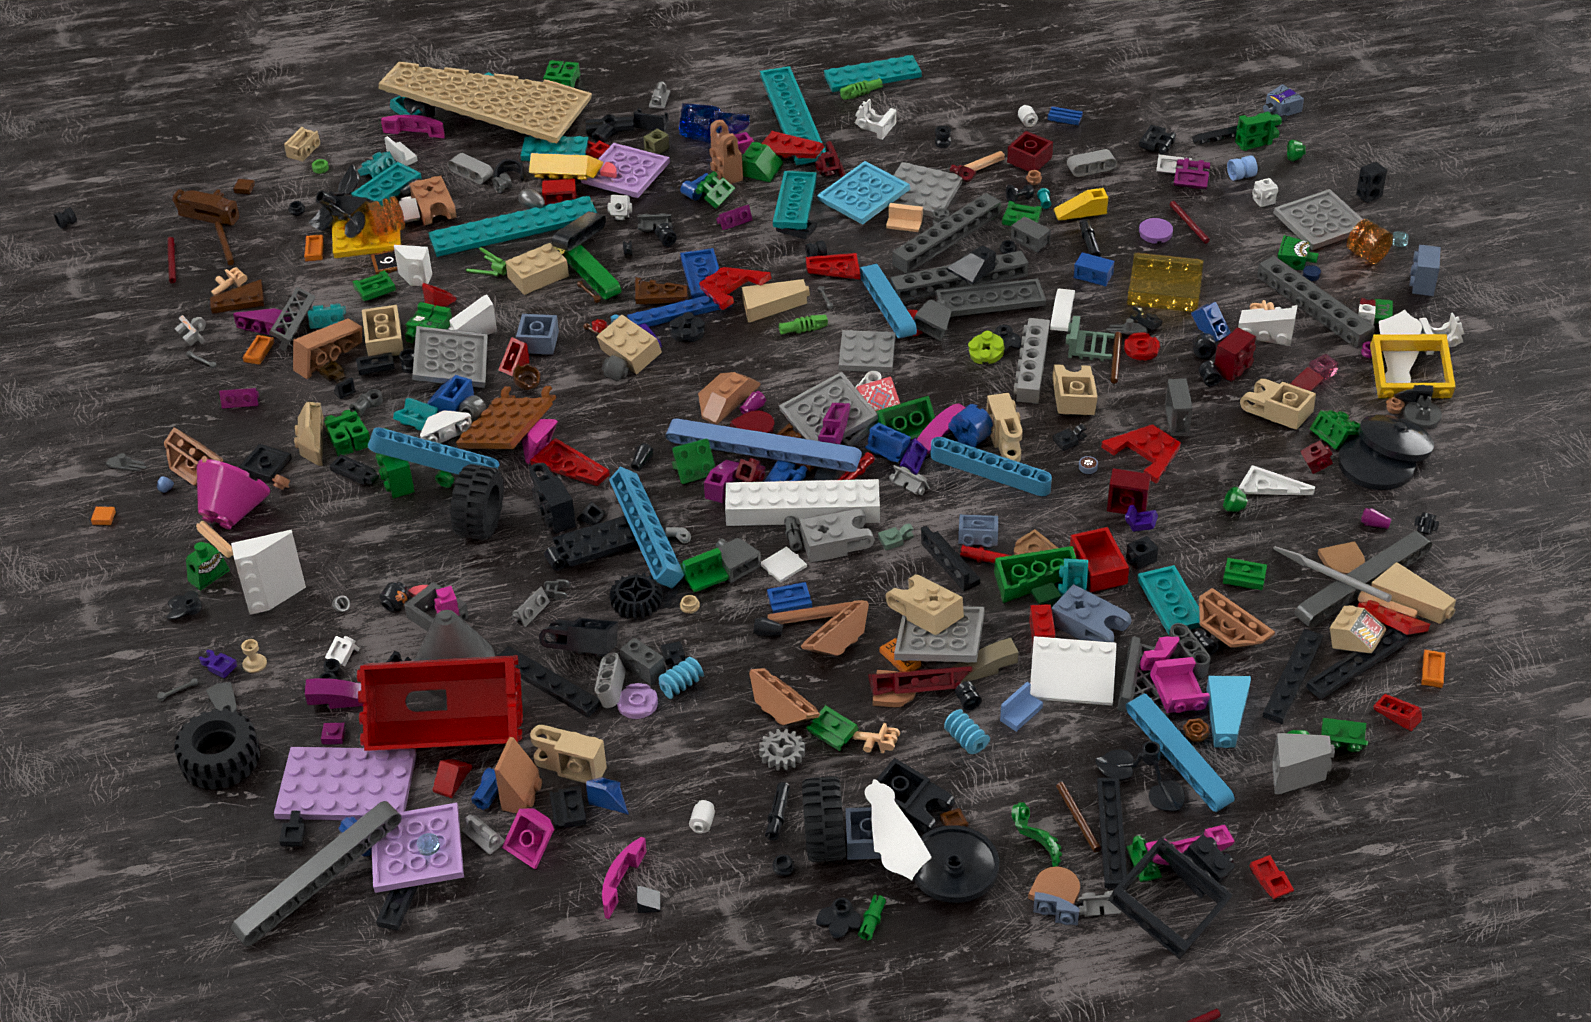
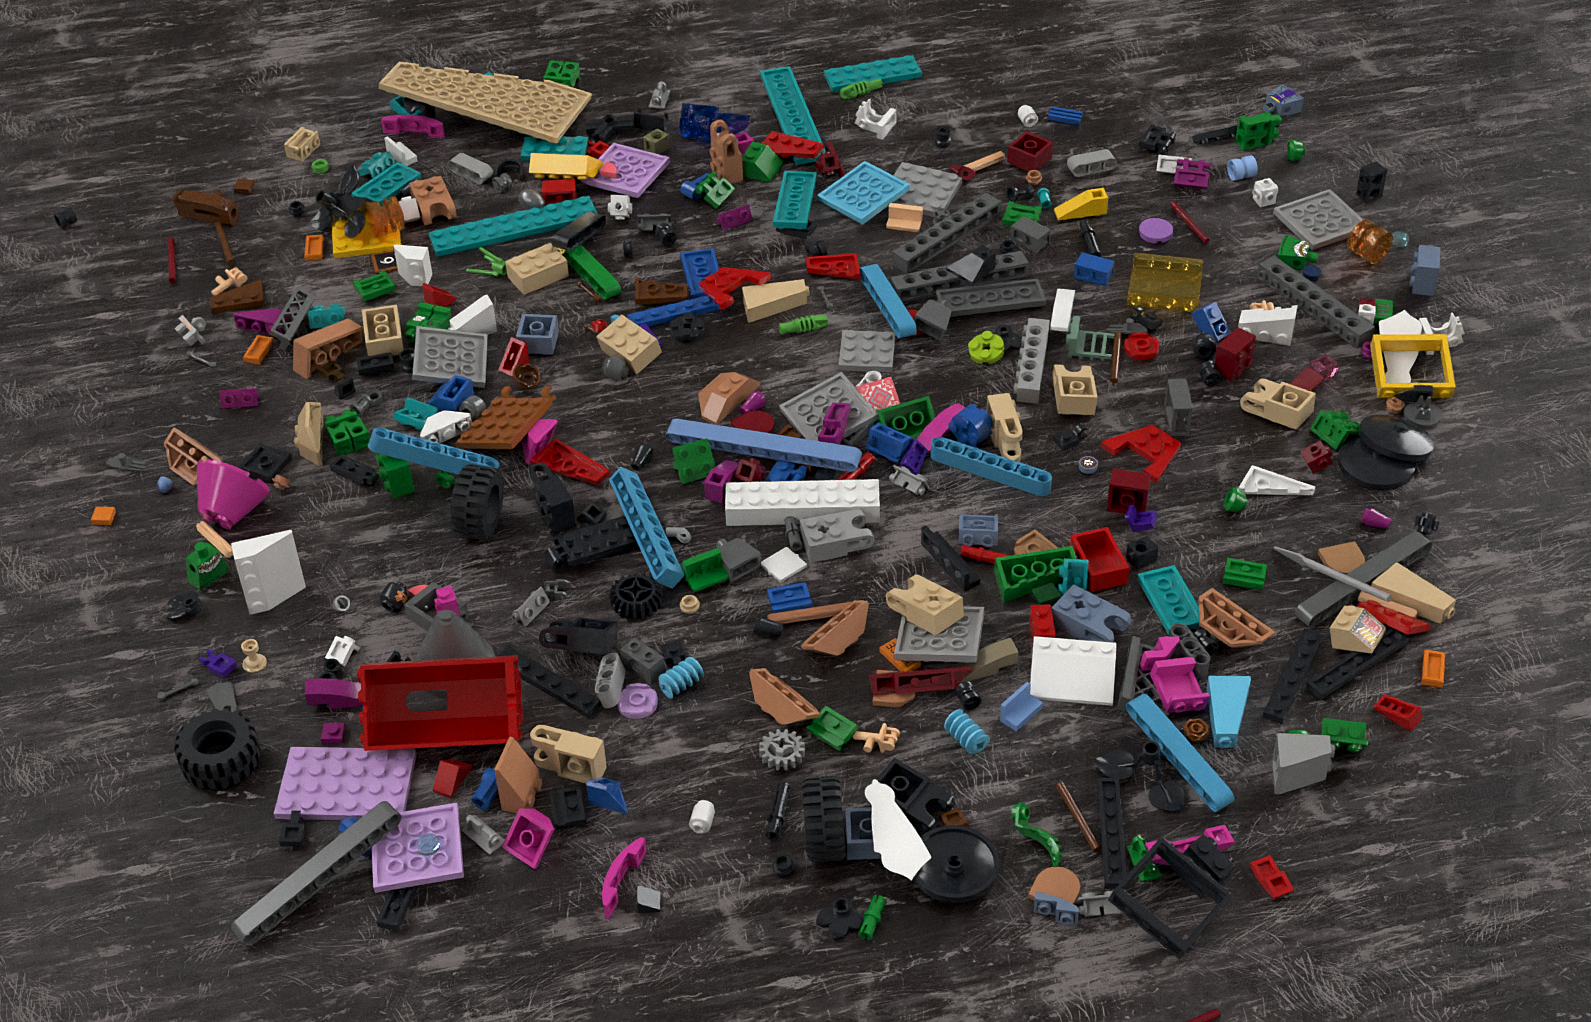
sand green plate [878,524,914,551] -> none

